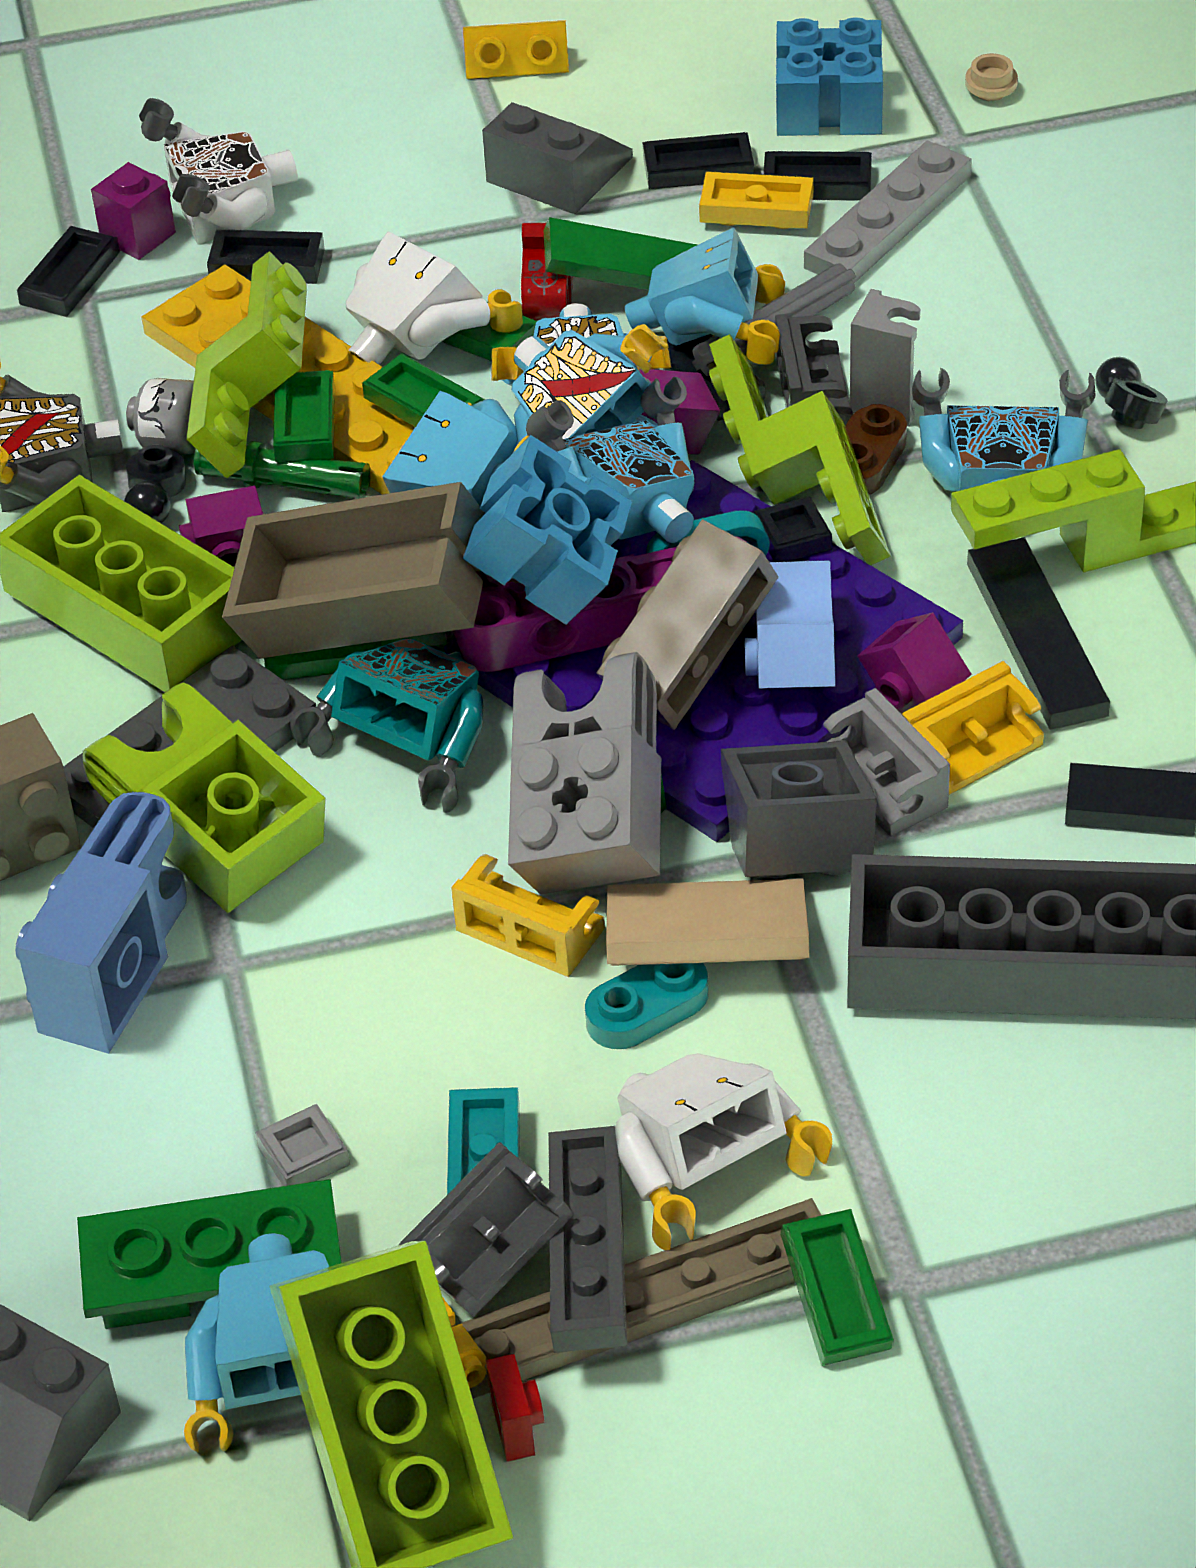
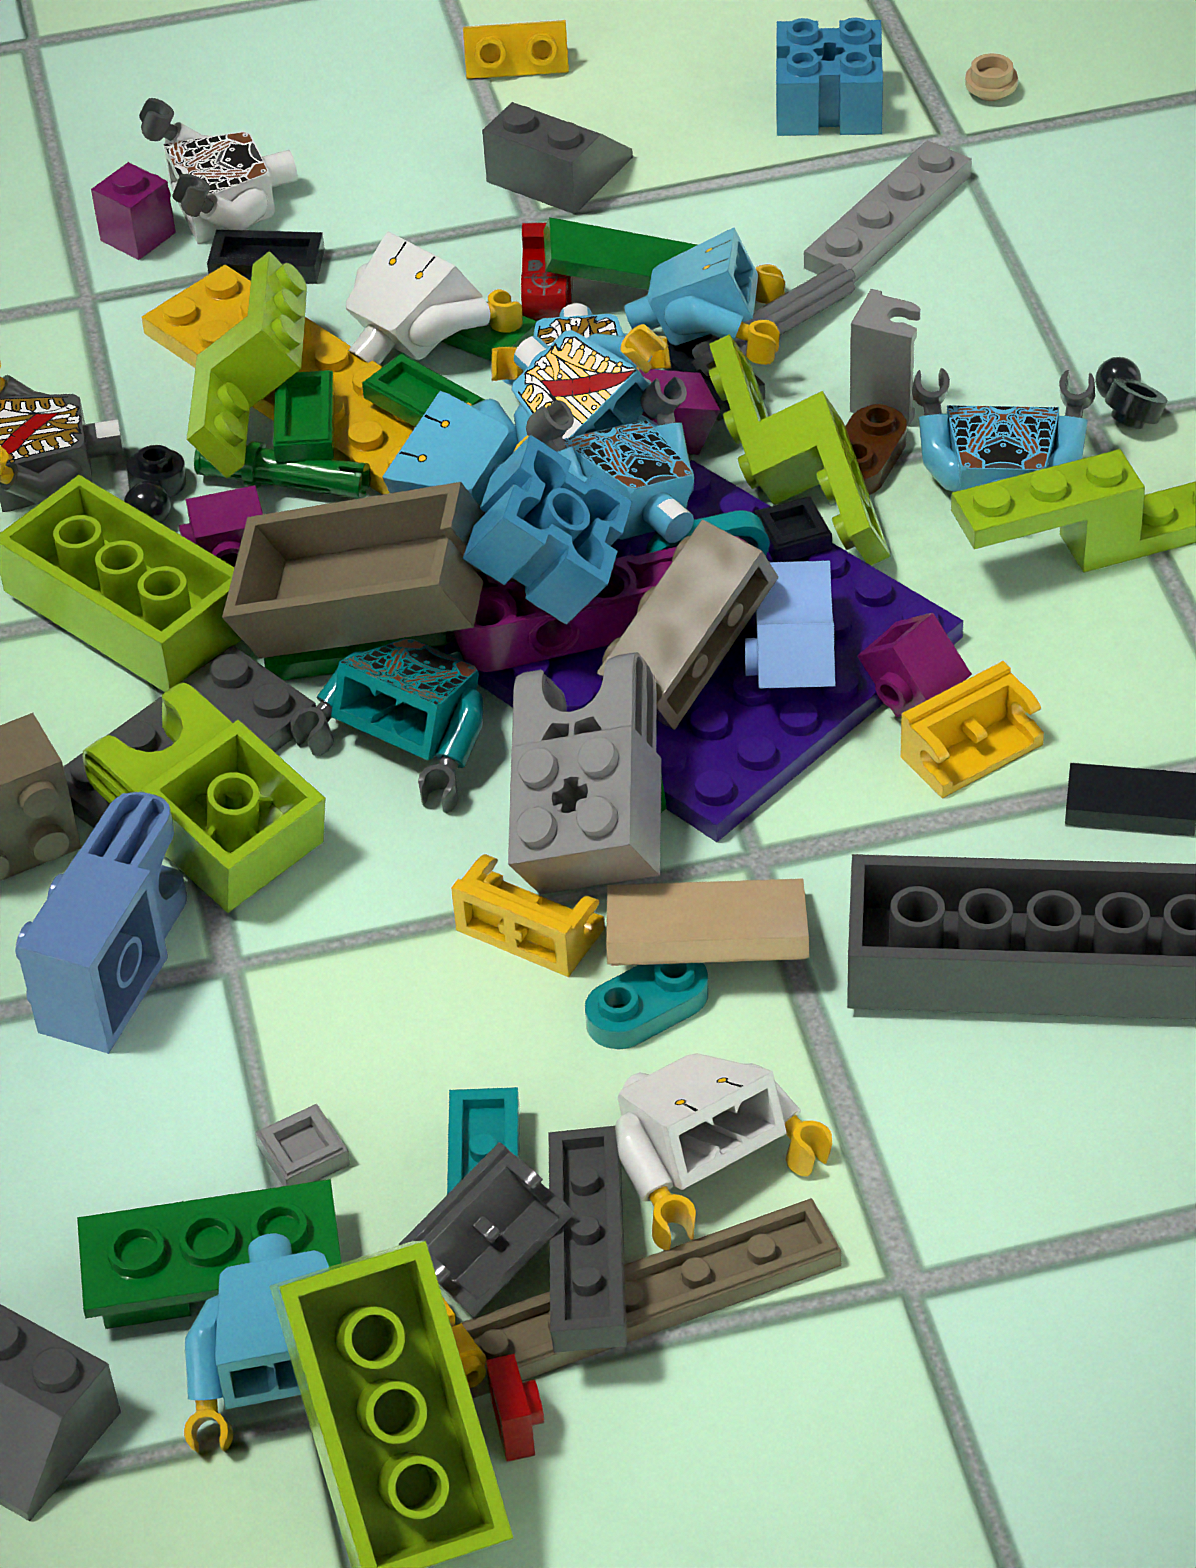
black tile [17,226,120,317] -> none
light grey head [126,378,196,455] -> none
black tile [642,132,754,189] -> none
yellow plate [699,172,813,229] -> none
dark grey slope [721,741,877,880] -> none
black tile [763,151,872,200] -> none
dark grey hinge [775,314,853,426] -> none
green tile [780,1209,894,1366] -> none
light grey hinge [823,688,950,837] -> none
black tile [967,537,1110,730] -> none

